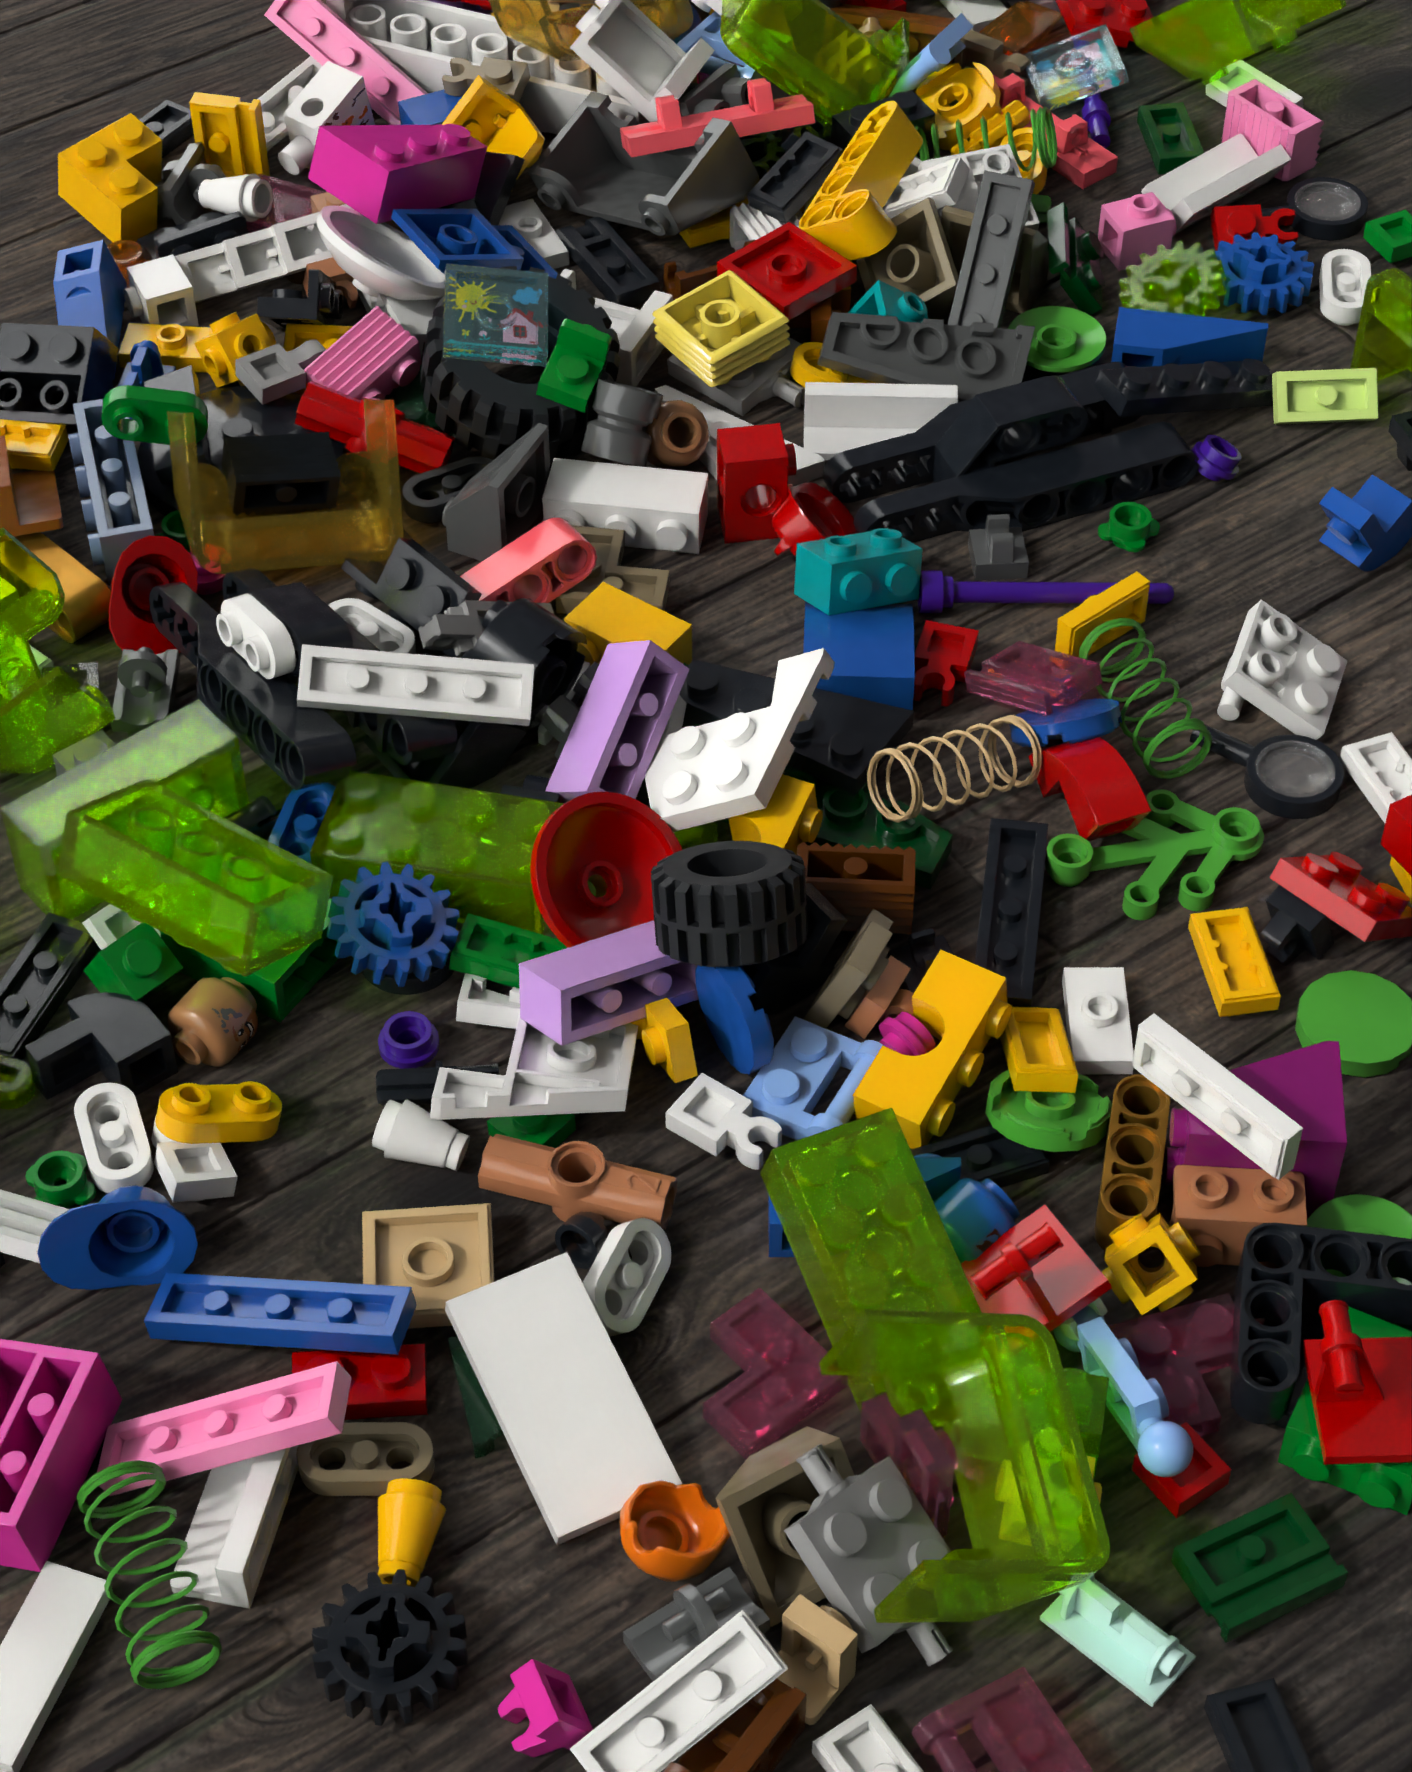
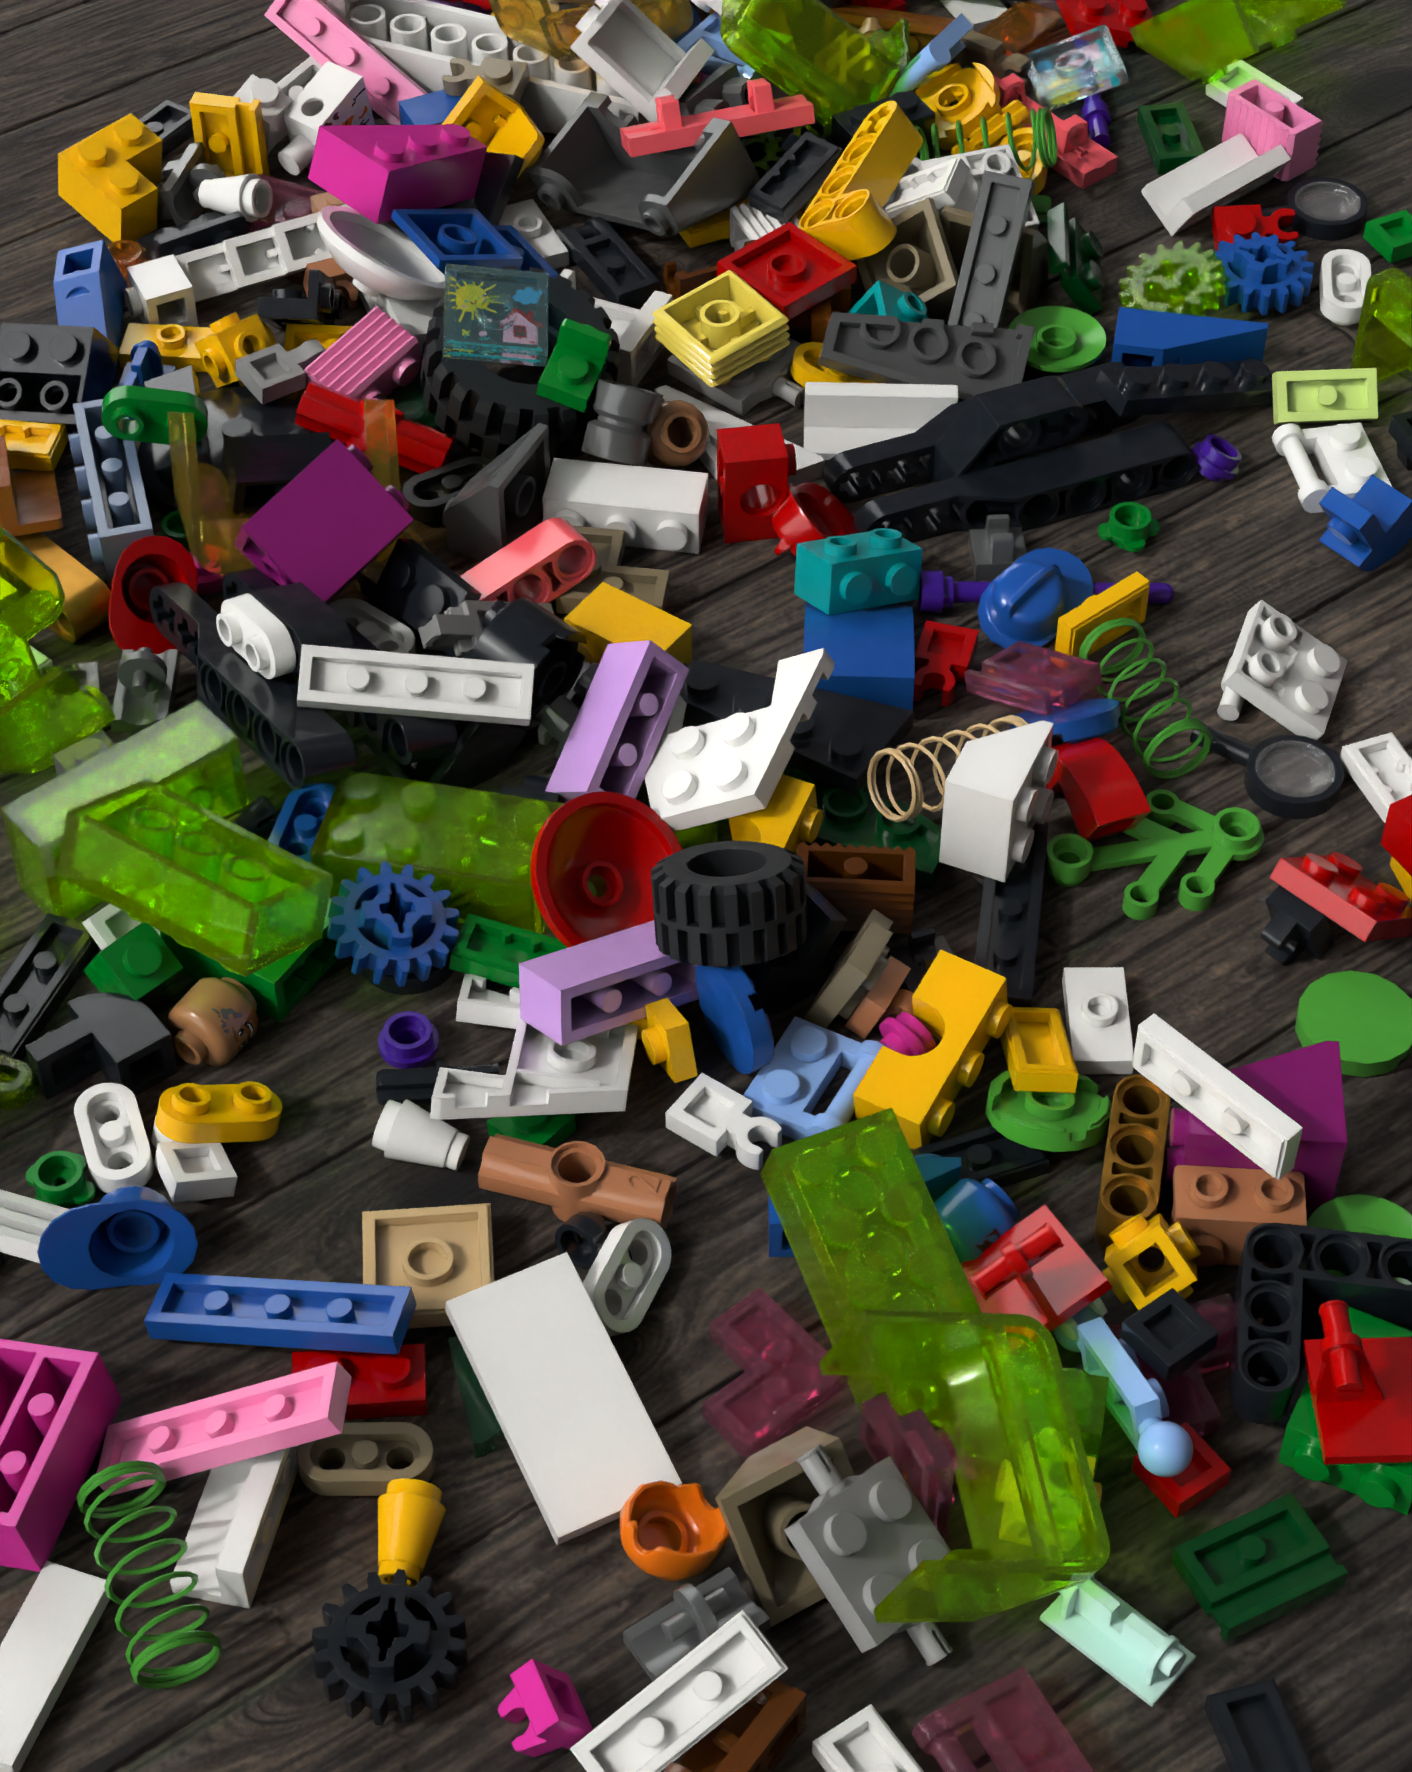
tan bracket [777,1594,858,1725] -> none
bright pink brick [1098,192,1176,271] -> none
yellow plate [1188,907,1281,1017] -> none
none -> white brick [233,74,291,155]
none -> magenta slope [234,439,414,605]
none -> white slope [939,720,1059,883]
none -> blue piece [977,548,1094,653]
none -> black tile [1120,1288,1219,1382]
none -> white plate [1272,422,1392,513]

